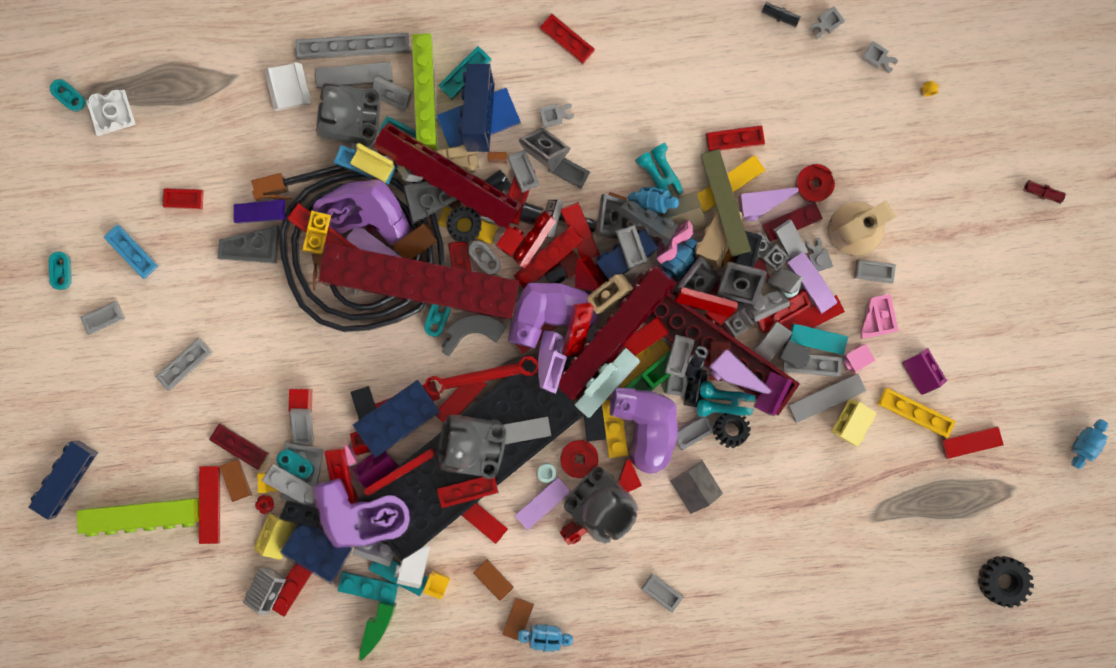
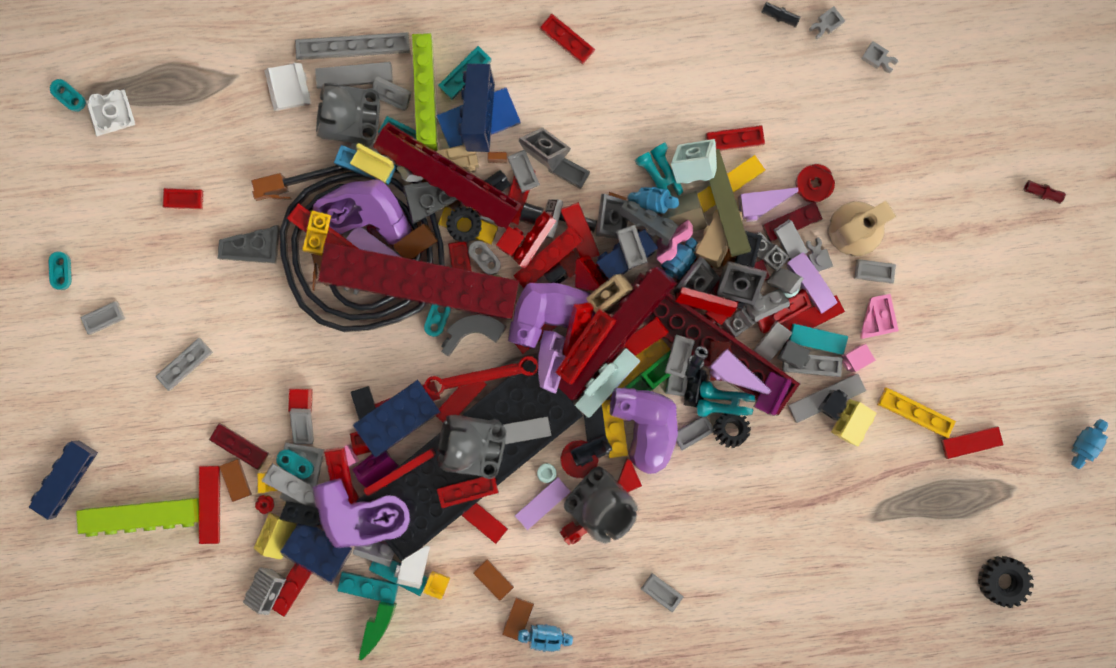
dark azure plate [103,224,159,279] -> none
dark purple tile [234,200,285,224] -> none
light grey plate [539,104,574,128] -> none
flat silver slope [670,461,723,514] -> none
magenta panel [902,348,947,395] -> none
yellow plate [921,81,940,97] -> none
none -> red plate [555,309,616,384]
none -> black hinge [570,434,612,467]
none -> light aqua slope [671,139,717,184]
none -> black brick [818,389,848,420]

